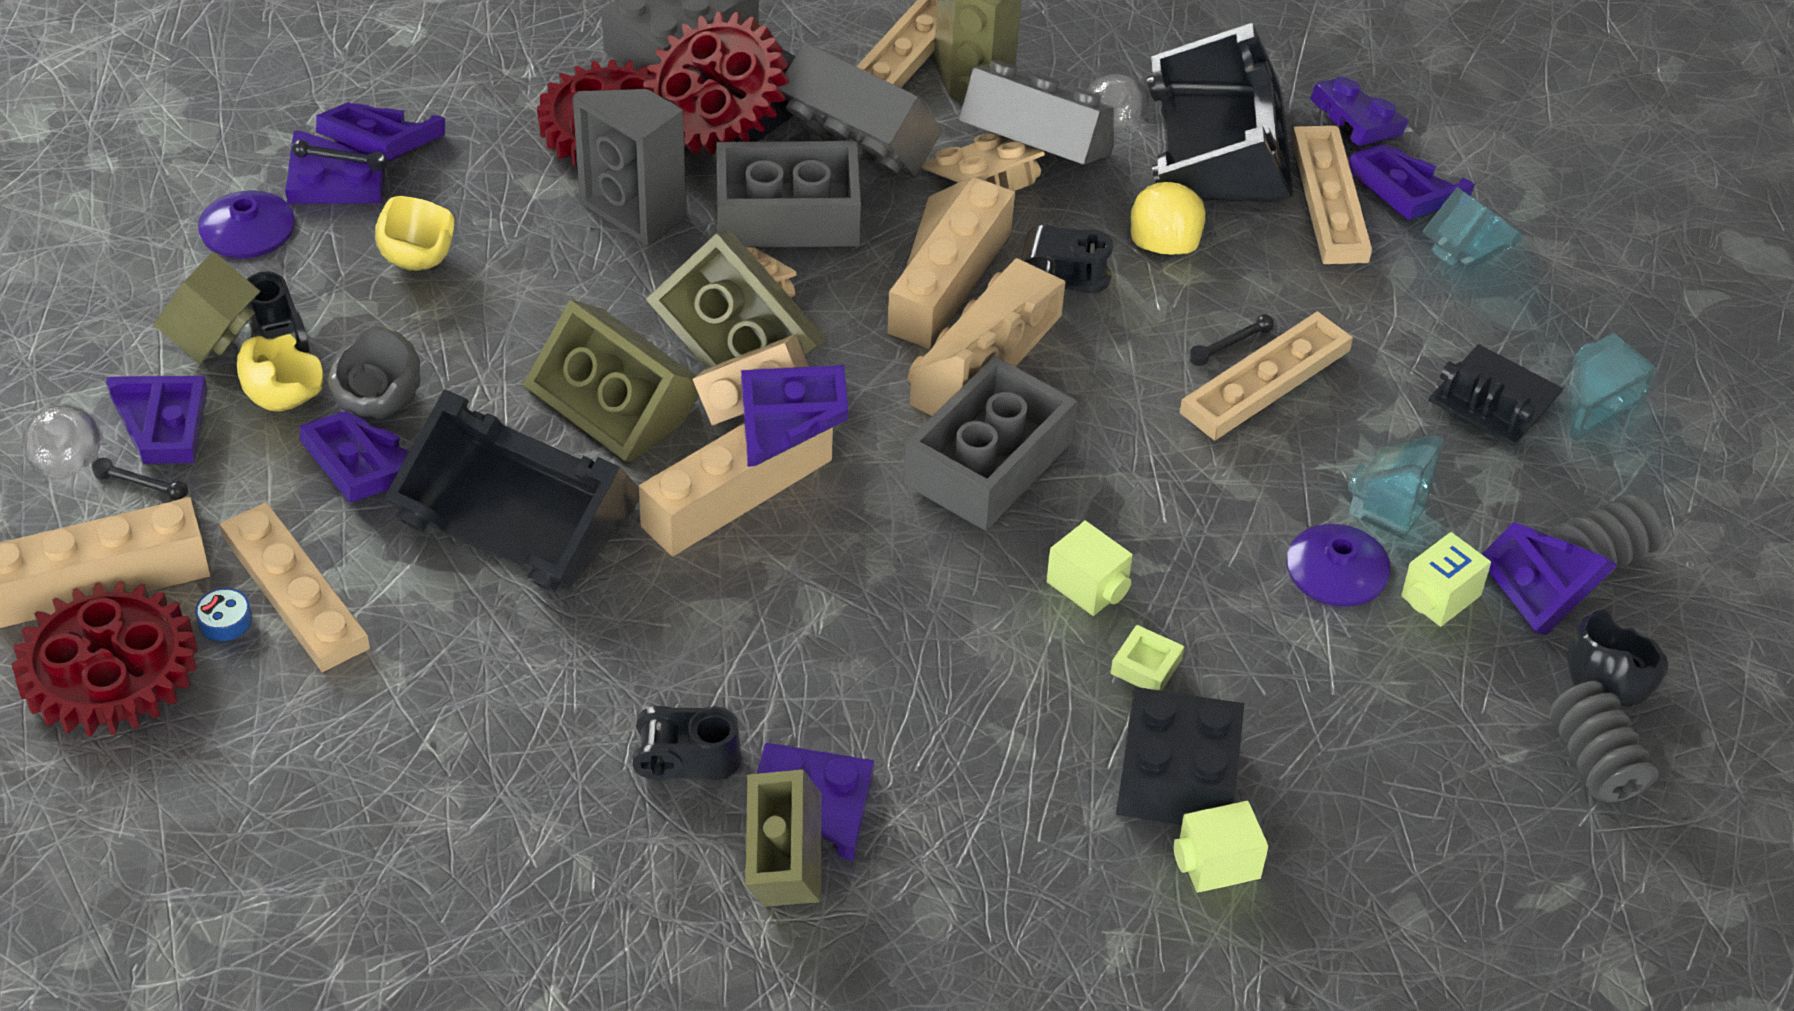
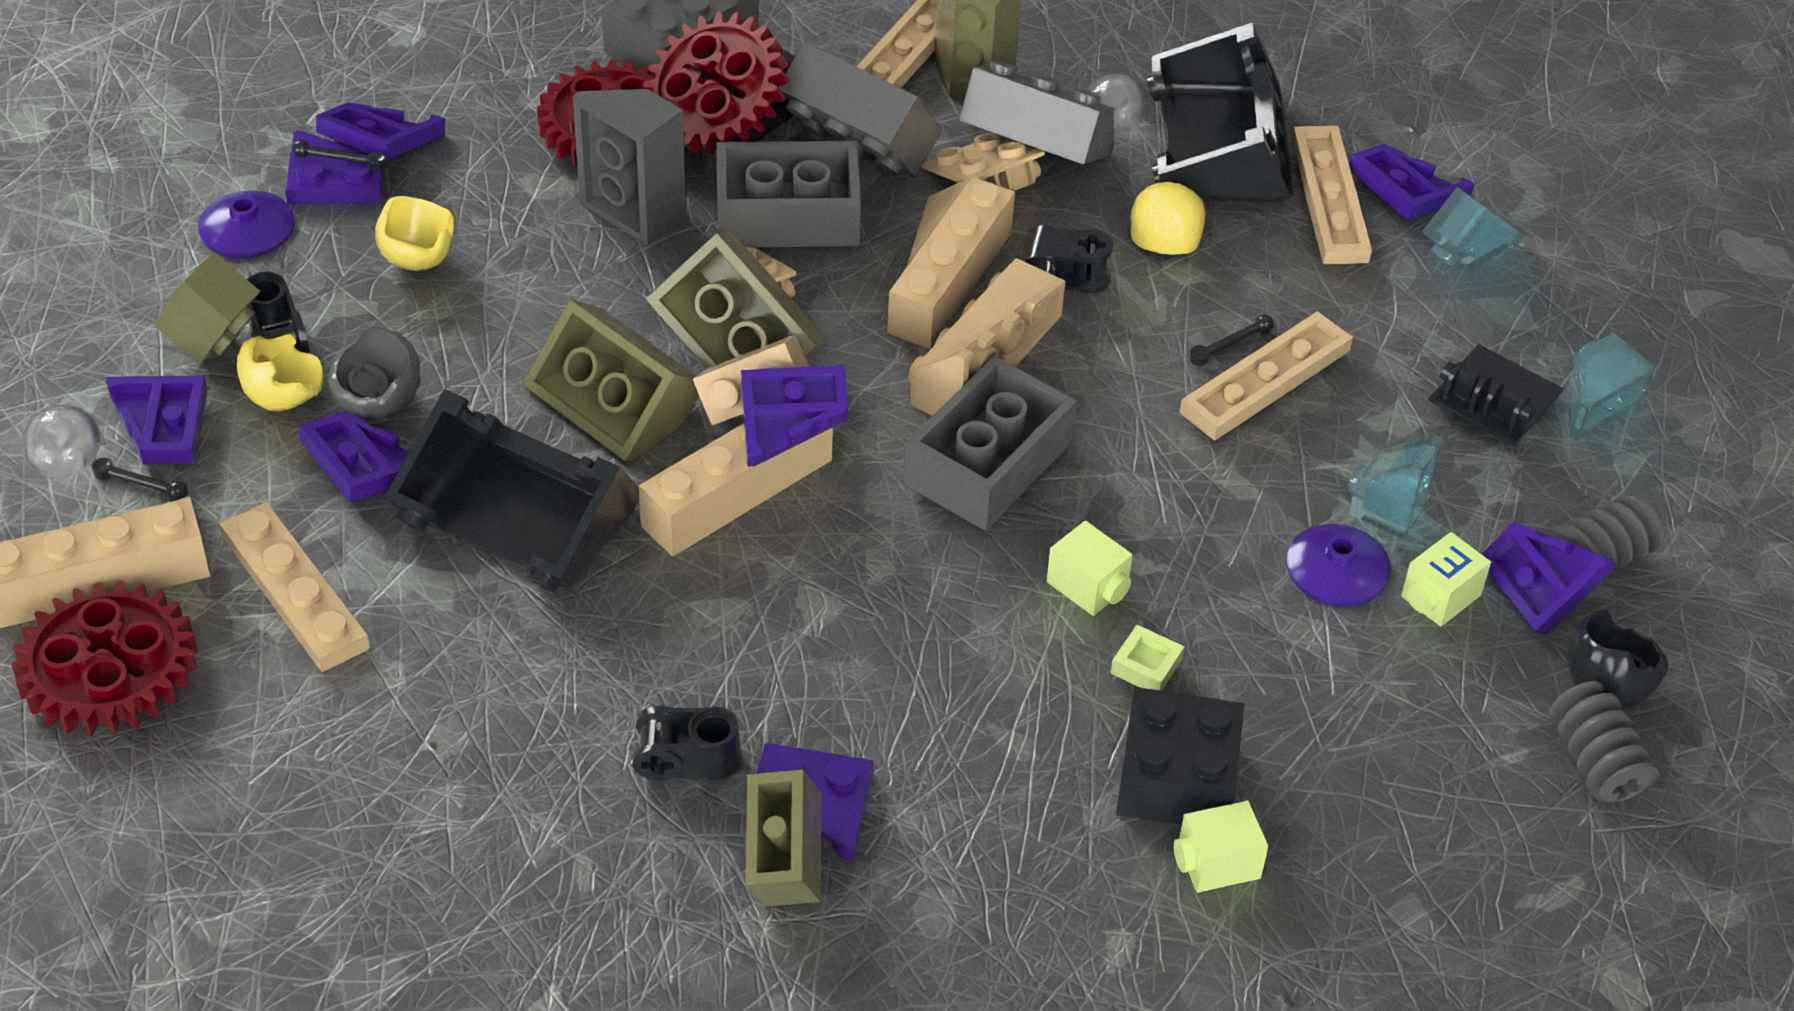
tile [195,588,252,641] -> none
dark purple wing [1309,76,1409,146] -> none

